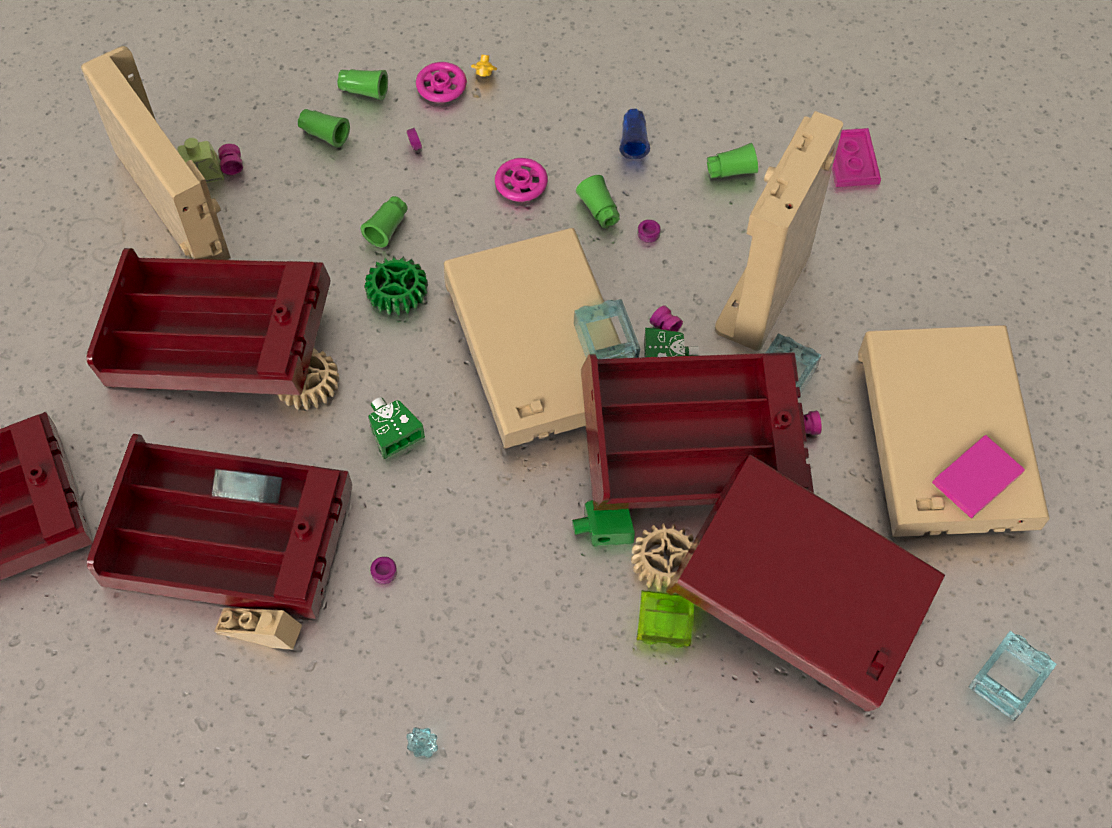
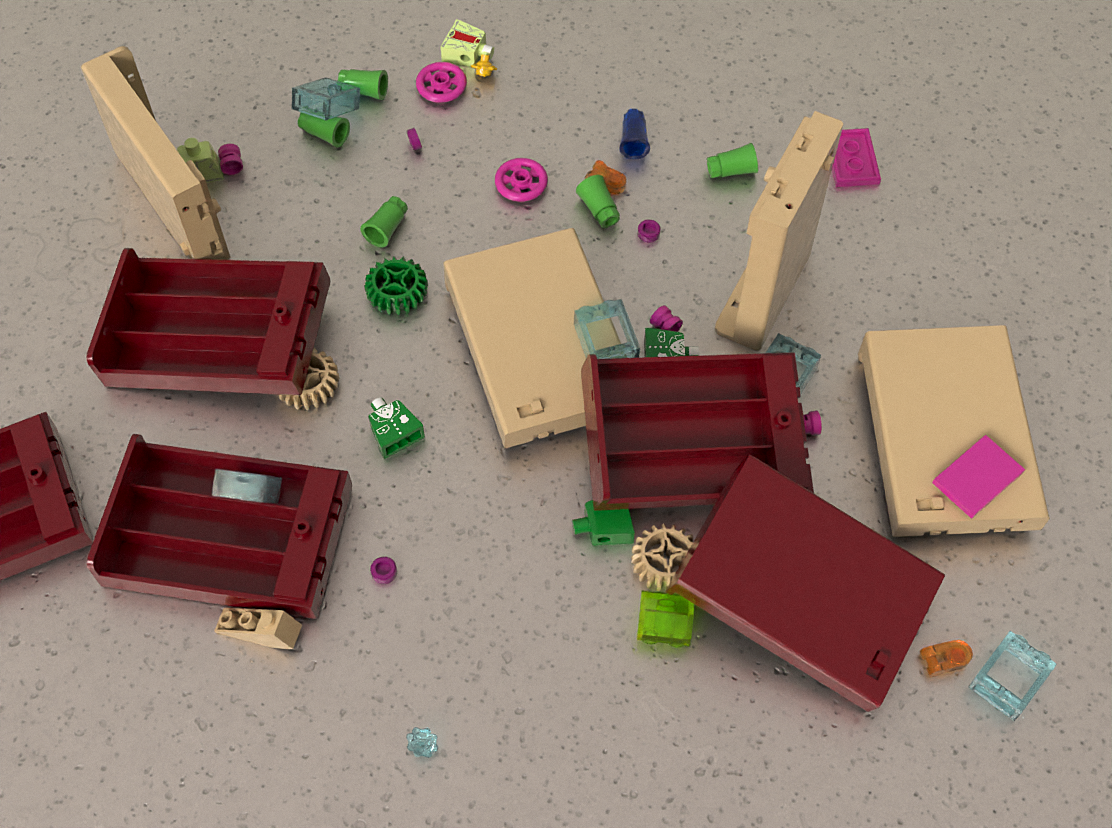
none -> clear light blue window [292,77,360,120]
none -> yellowish green torso [441,19,494,67]
none -> clear orange plate [585,160,627,194]
none -> clear orange plate [920,640,973,677]

